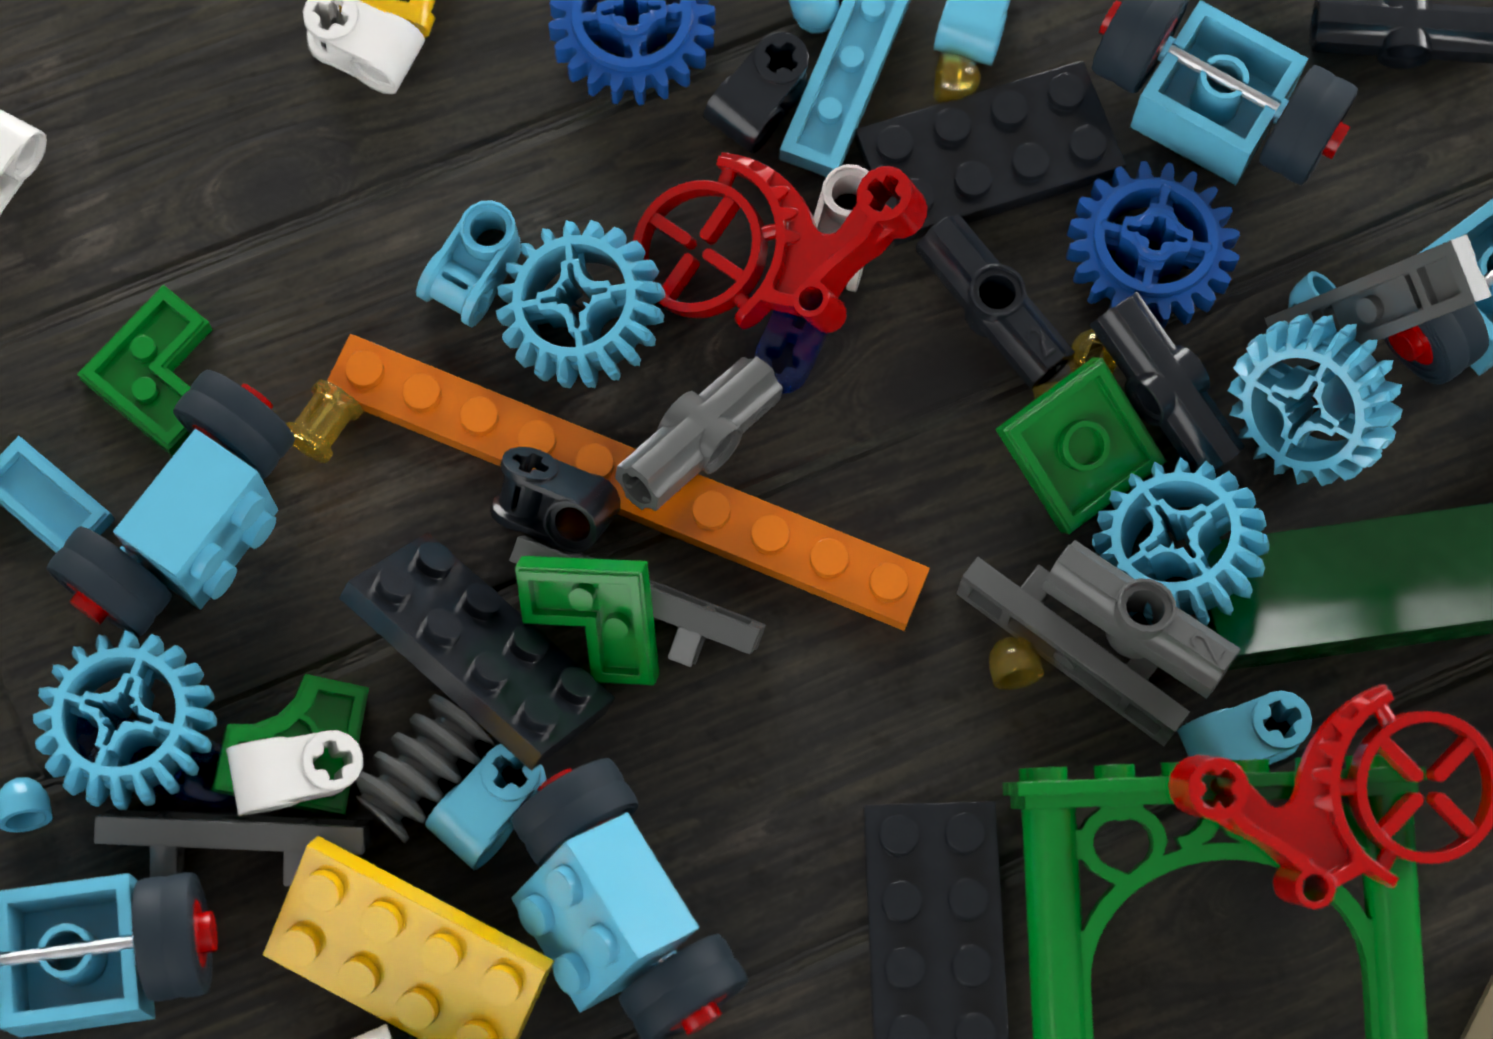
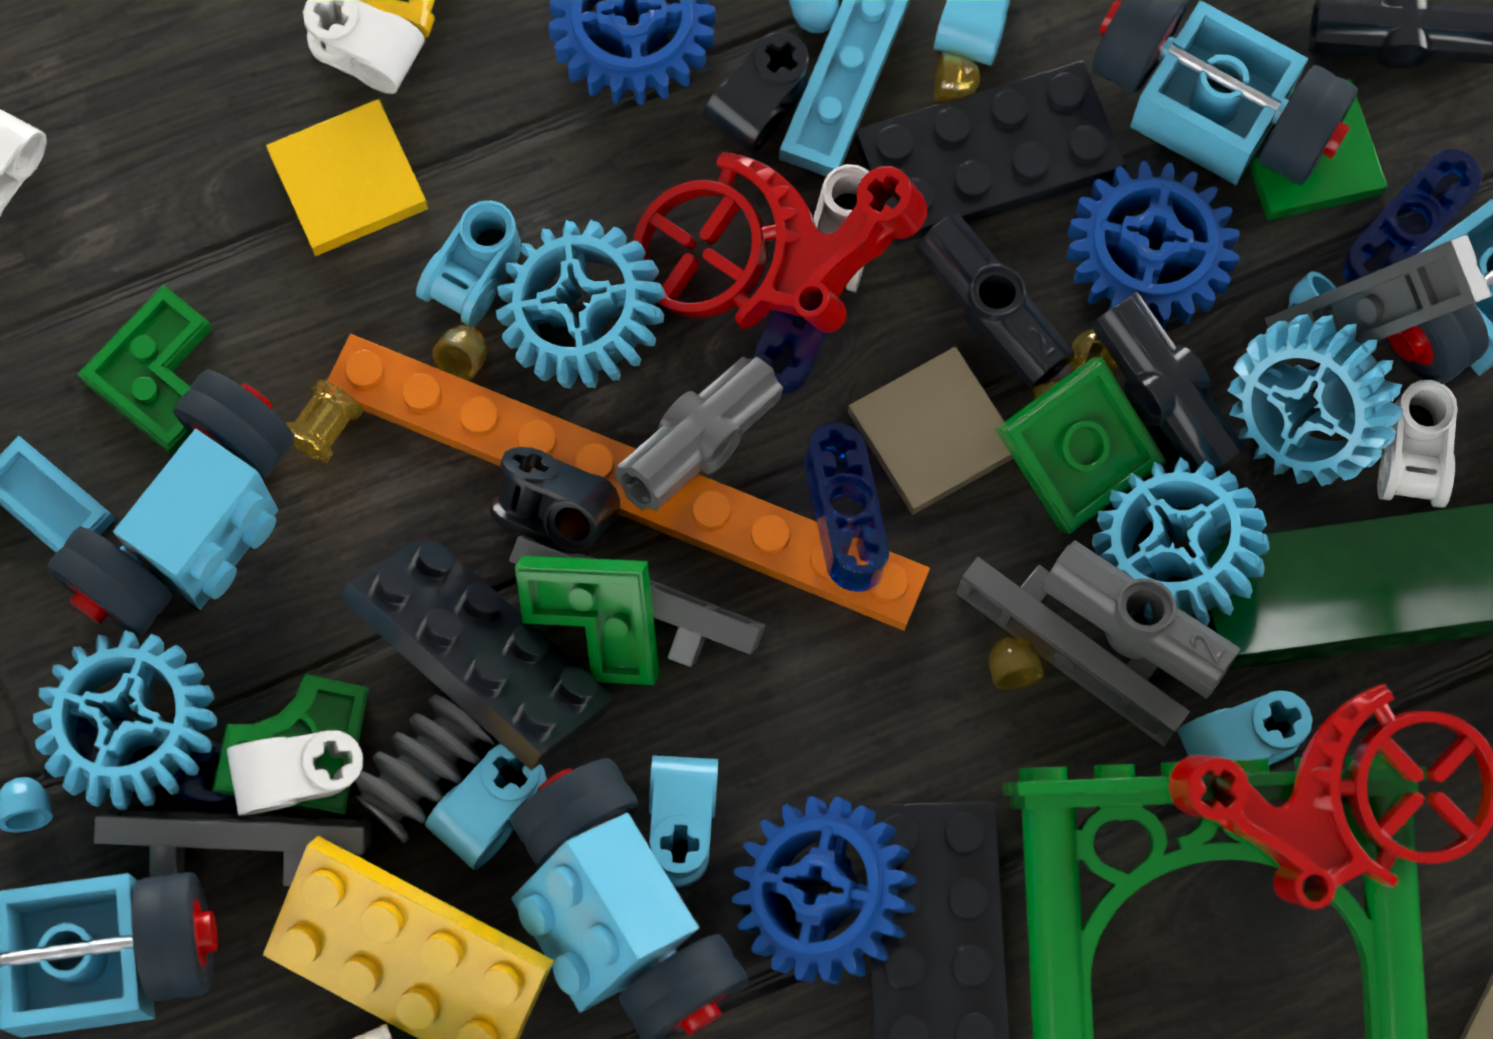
none -> yellow tile [266,99,428,256]
none -> clear yellow hinge [432,325,487,380]
none -> medium azure piece [649,755,718,887]
none -> blue gear [732,796,916,984]
none -> clear blue beam [805,423,889,592]
none -> dark tan tile [848,346,1013,515]
none -> green tile [1249,79,1388,222]
none -> clear blue beam [1343,149,1482,283]
none -> white piece [1377,380,1458,508]

